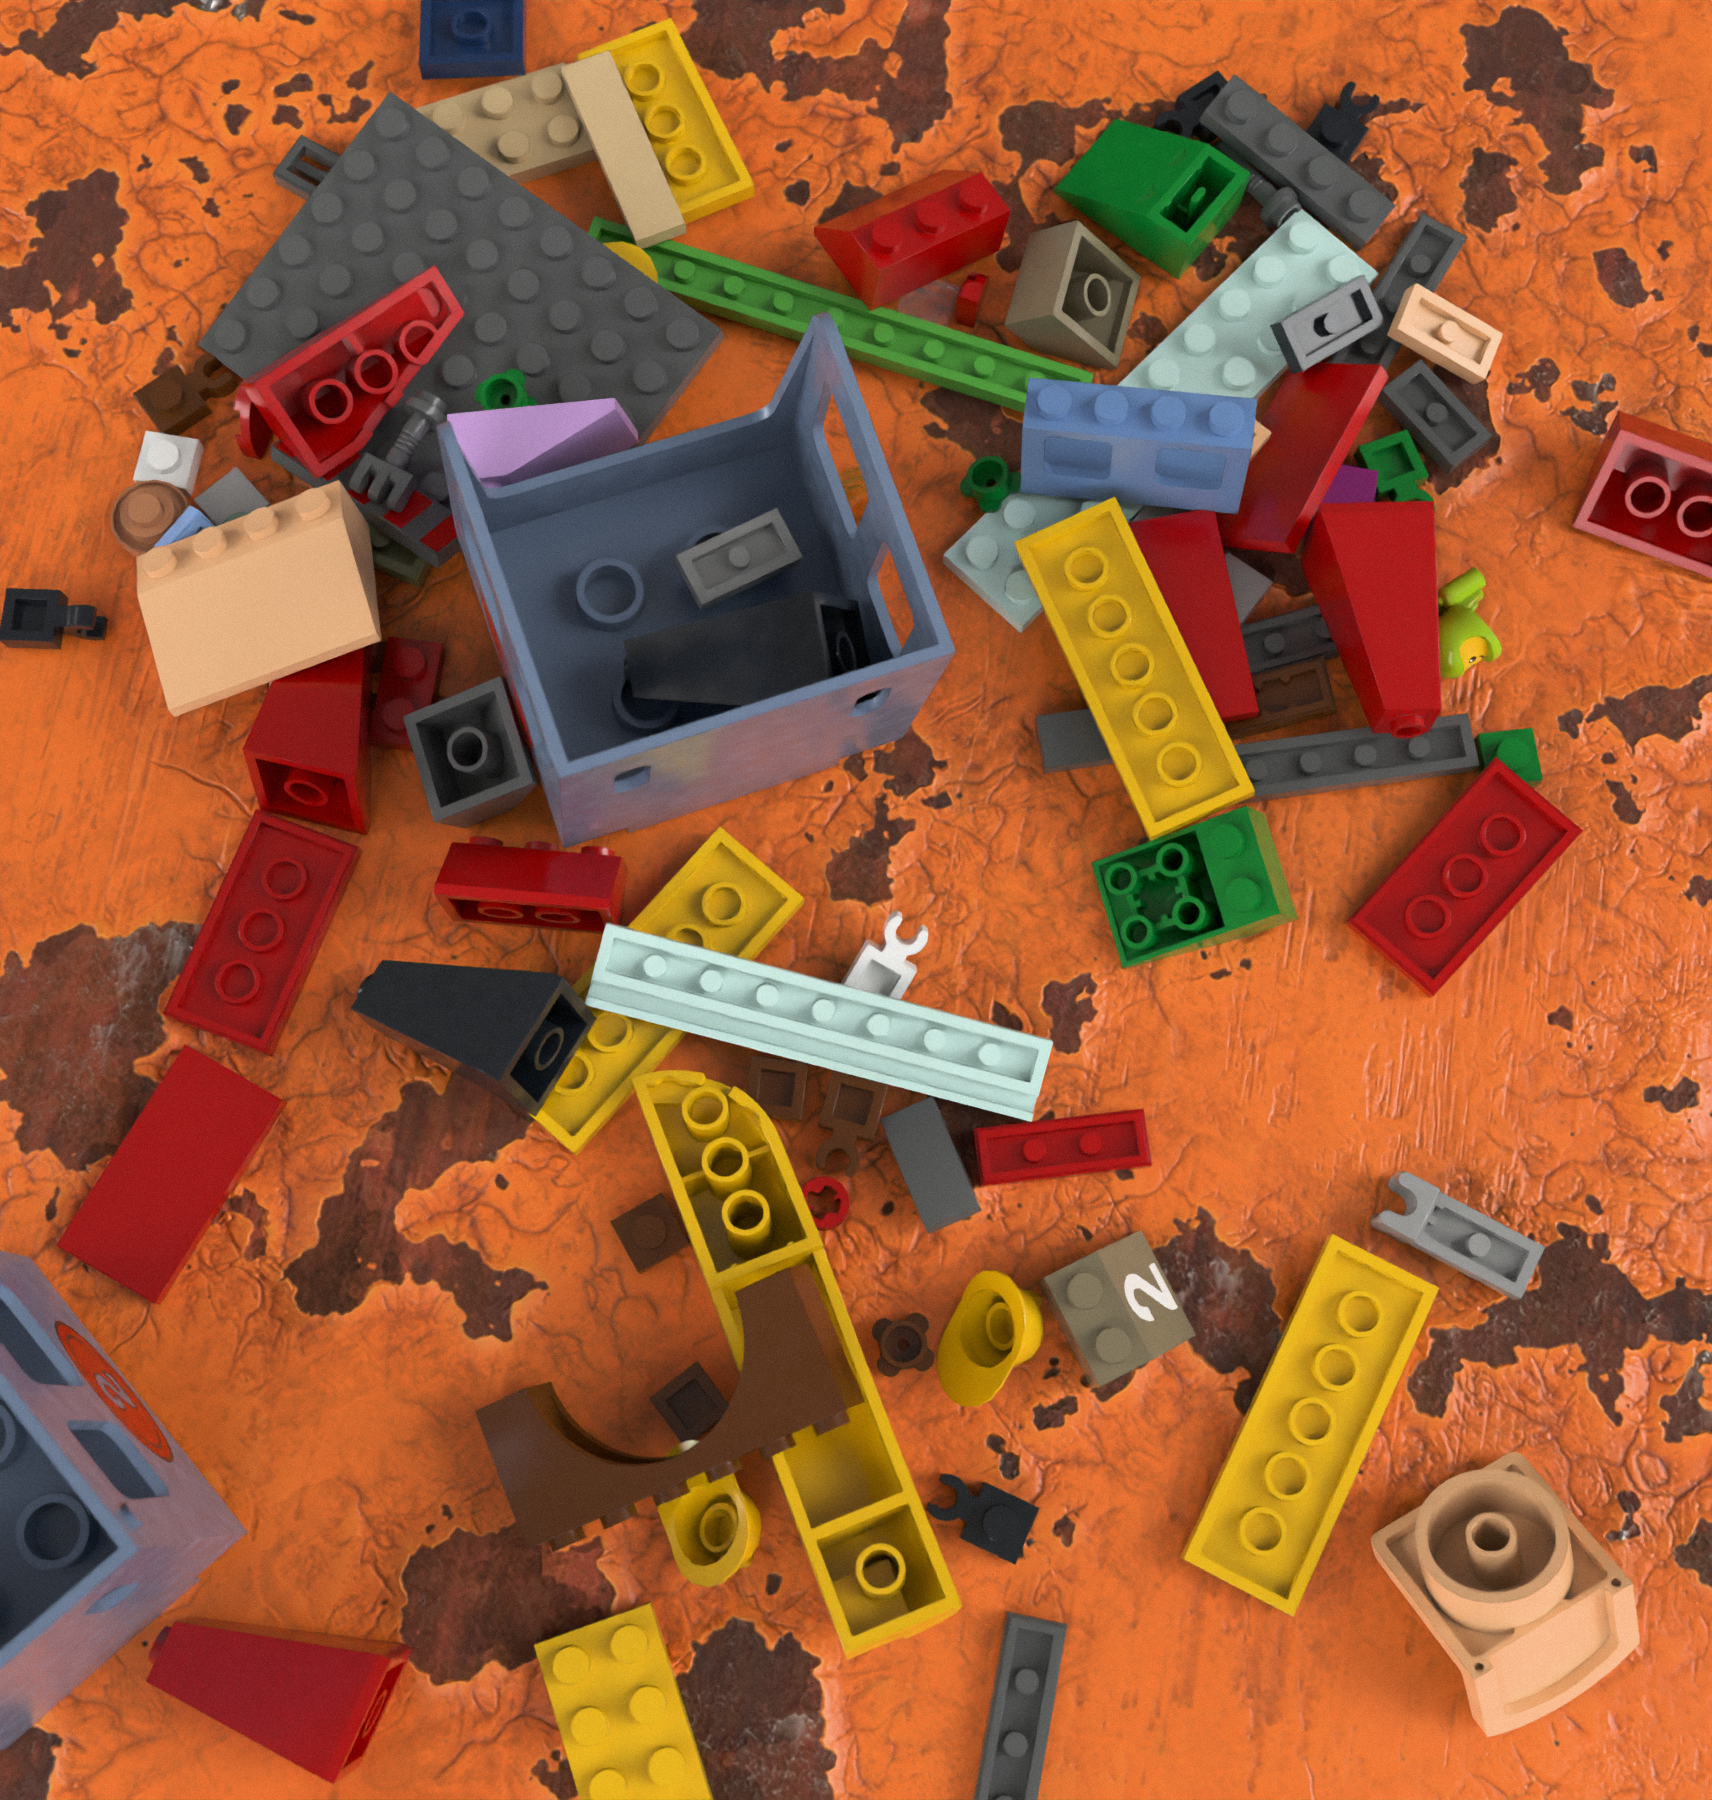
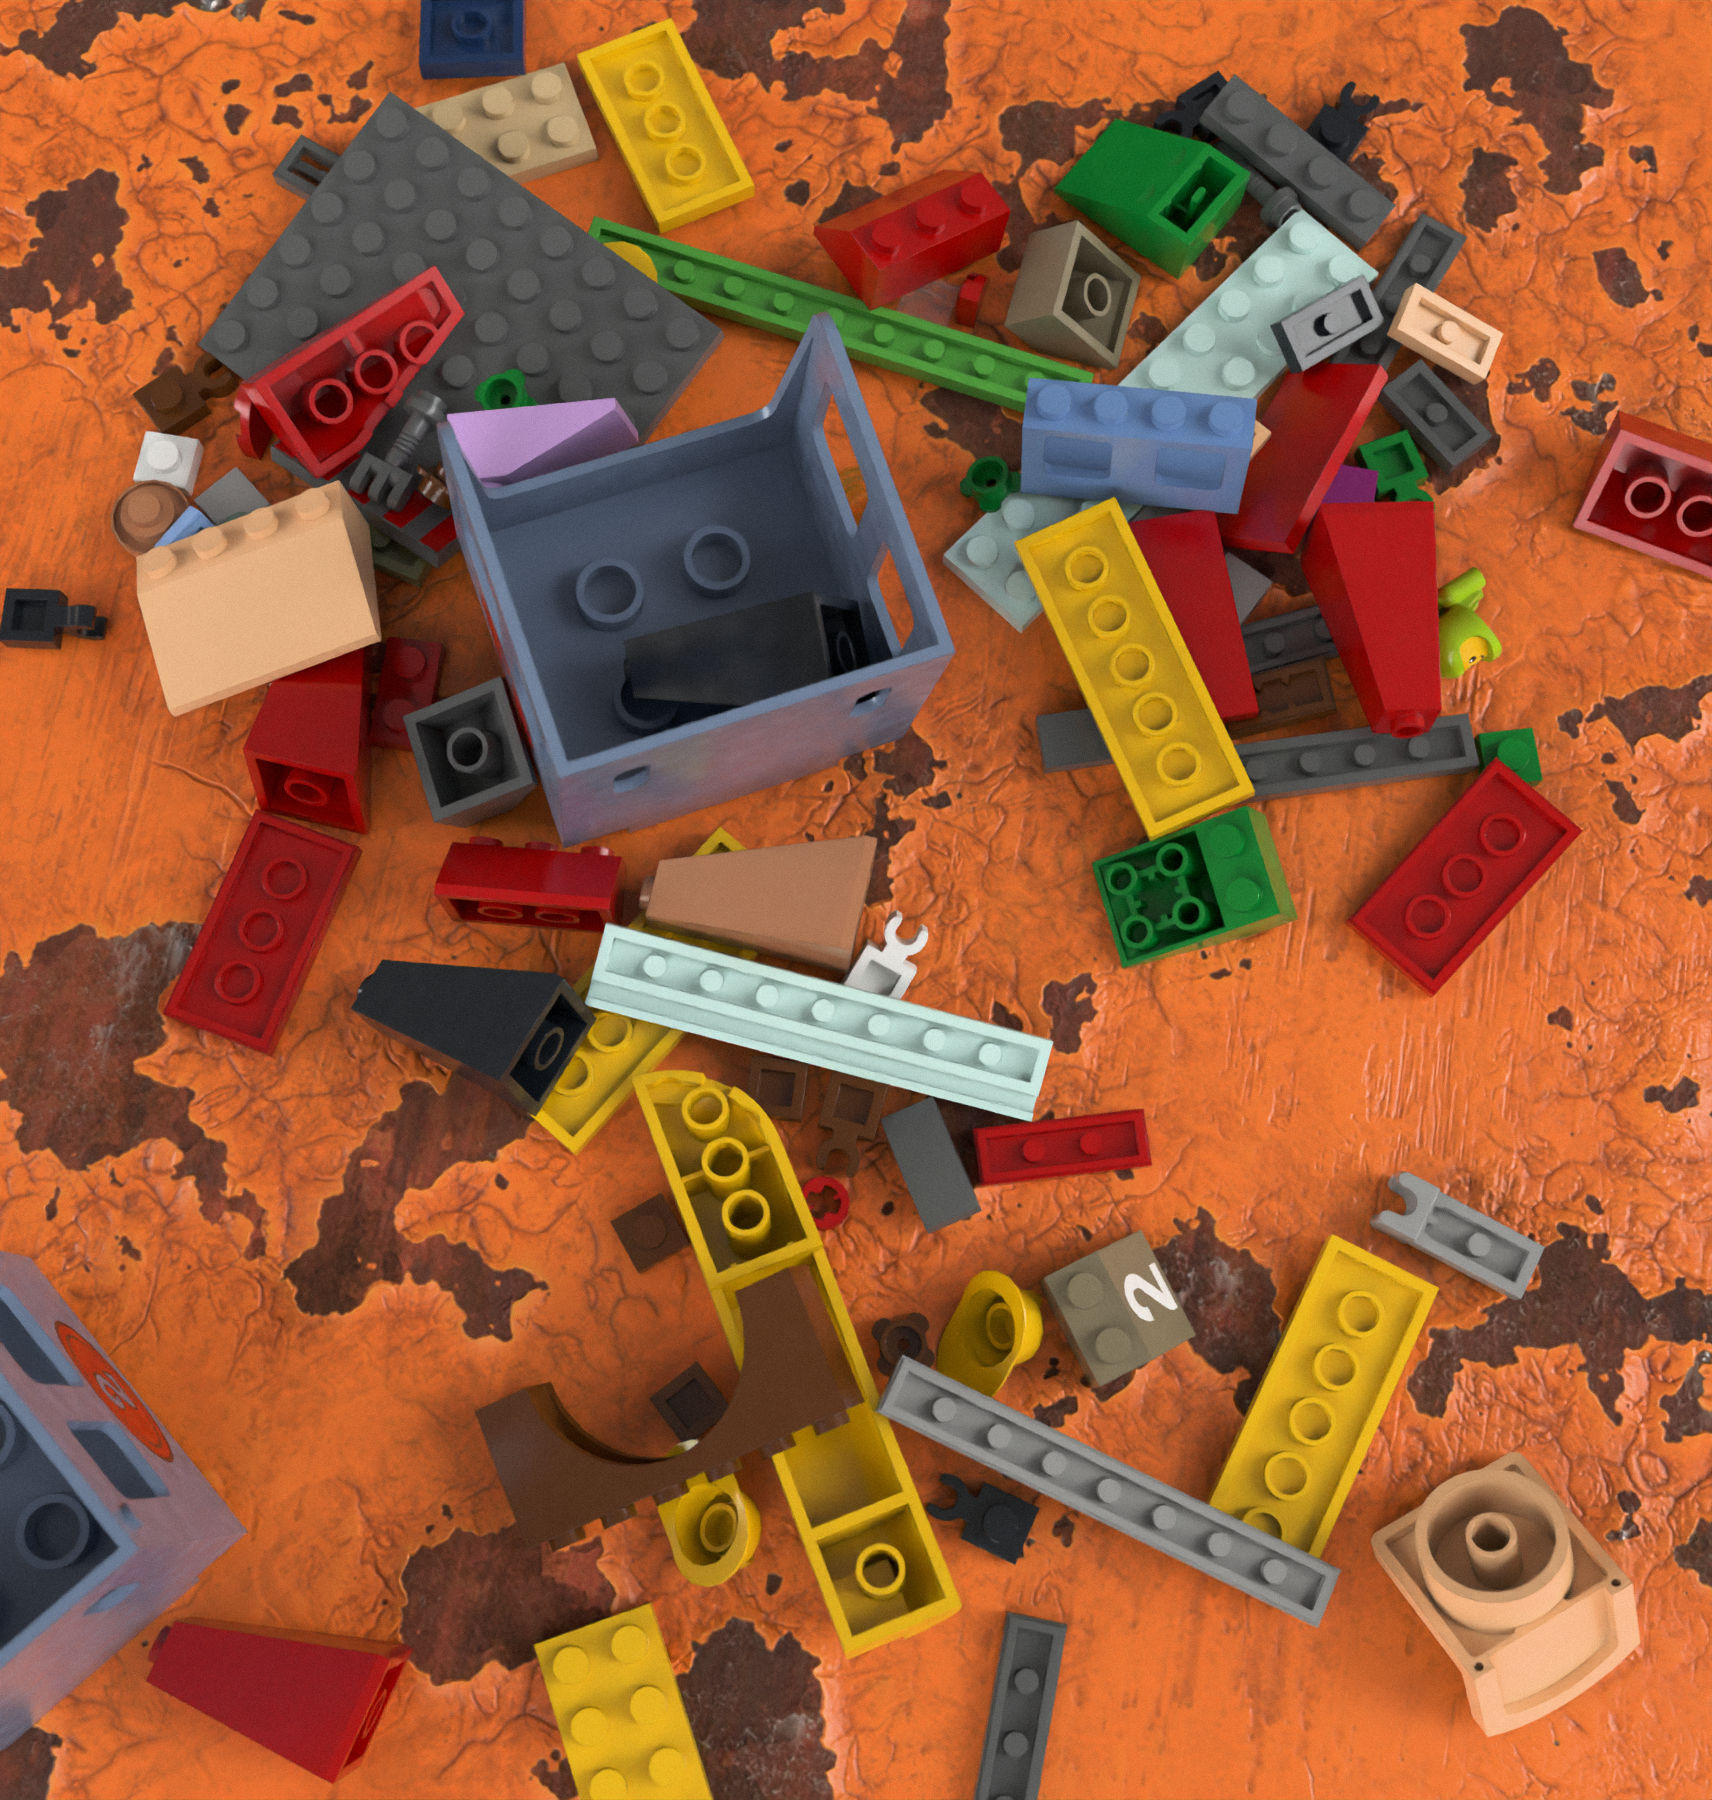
red tile [56,1044,287,1305] -> none
tan tile [561,50,686,249] -> none
light grey plate [675,508,803,611] -> none
none -> reddish brown plate [416,461,452,511]
none -> nougat slope [639,835,878,974]
none -> light grey tile [875,1355,1341,1628]

